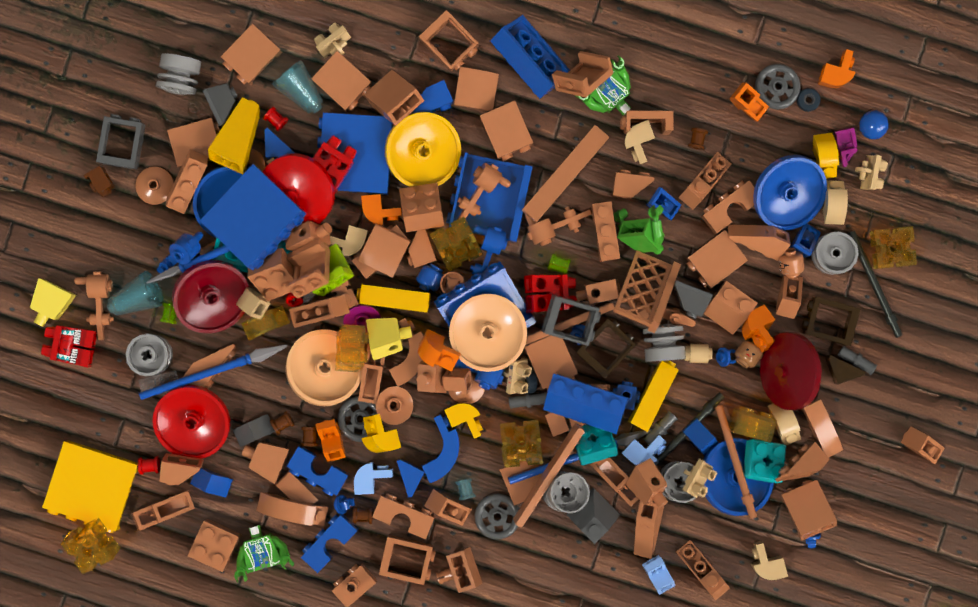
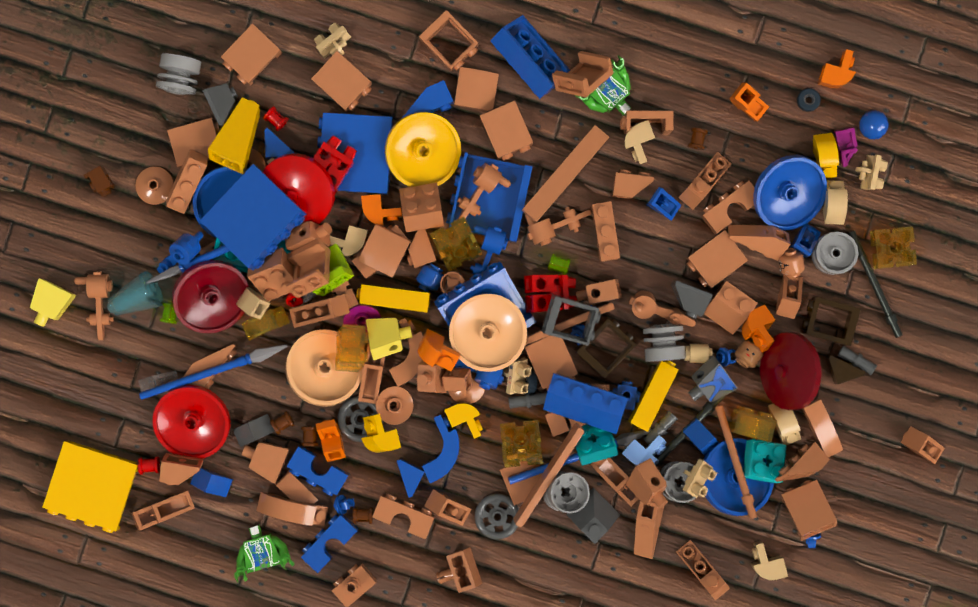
red hips [41,325,97,368] -> none
clear yellow brick [61,518,120,574] -> none
dark grey window [96,114,146,170] -> none
light grey wheel [126,334,173,376] -> none
nougat brick [188,518,242,572] -> none
clear light blue cone [272,59,323,114] -> none
light blue brick [354,462,393,495] -> none
nougat brick [364,70,424,126] -> none
nougat window [379,535,436,585] -> none
clear light blue bush [455,478,476,500] -> none
nougat fence [613,250,681,333] -> none
bright green torso [614,205,664,255] -> none
light blue brick [642,555,676,595] -> none
dark grey plate [755,64,801,109] -> none
none -> dark grey torso [688,355,738,402]

